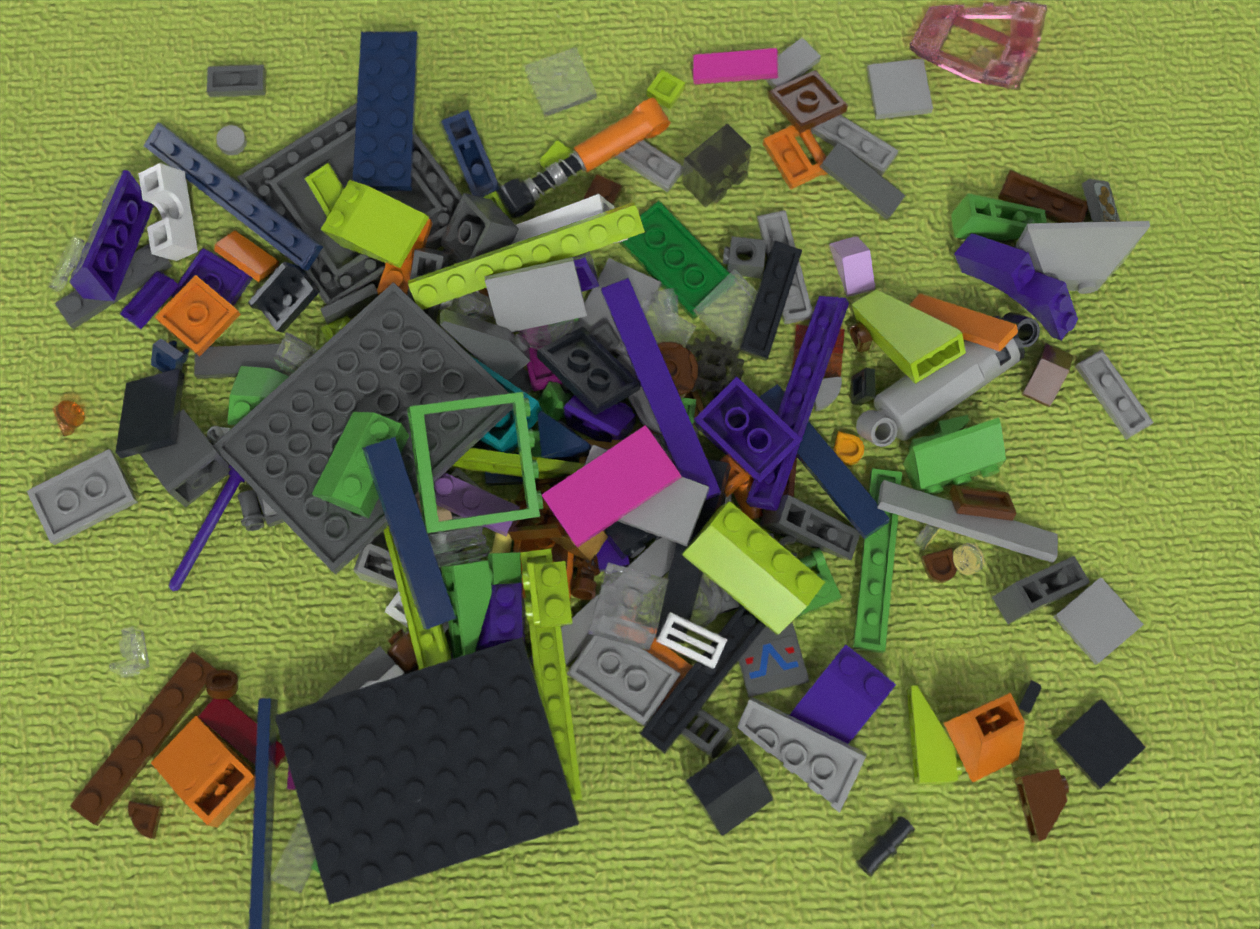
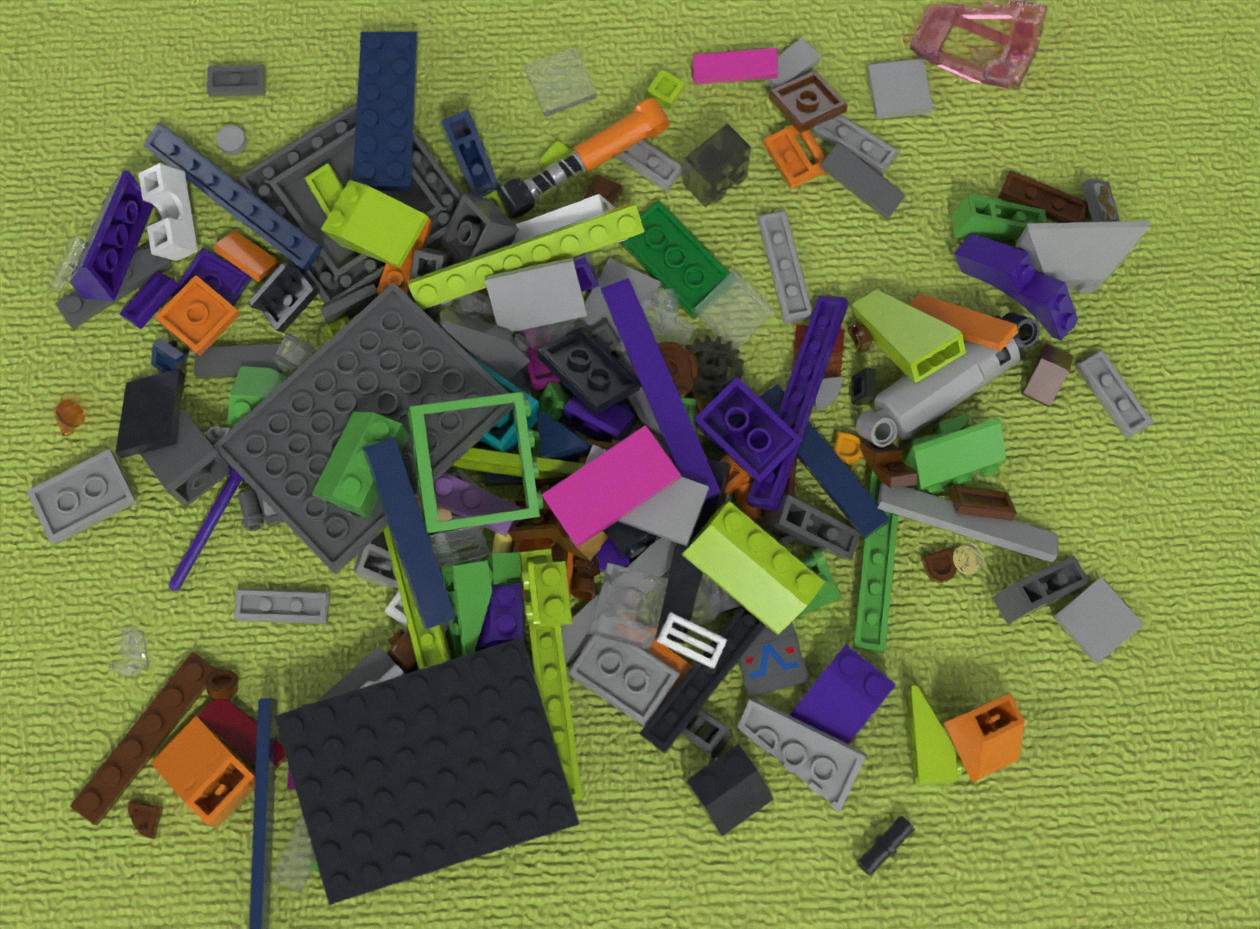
dark grey brick [723,236,767,279] -> none
black tile [738,240,802,361] -> none
lavender slope [829,236,875,297] -> none
clear tile [915,524,941,550] -> none
reddish brown slope [1014,768,1069,843] -> none
black tile [1016,680,1042,716] -> none
black tile [1054,699,1146,790] -> none
none -> light grey tile [234,589,330,624]
none -> reddish brown slope [860,441,918,489]

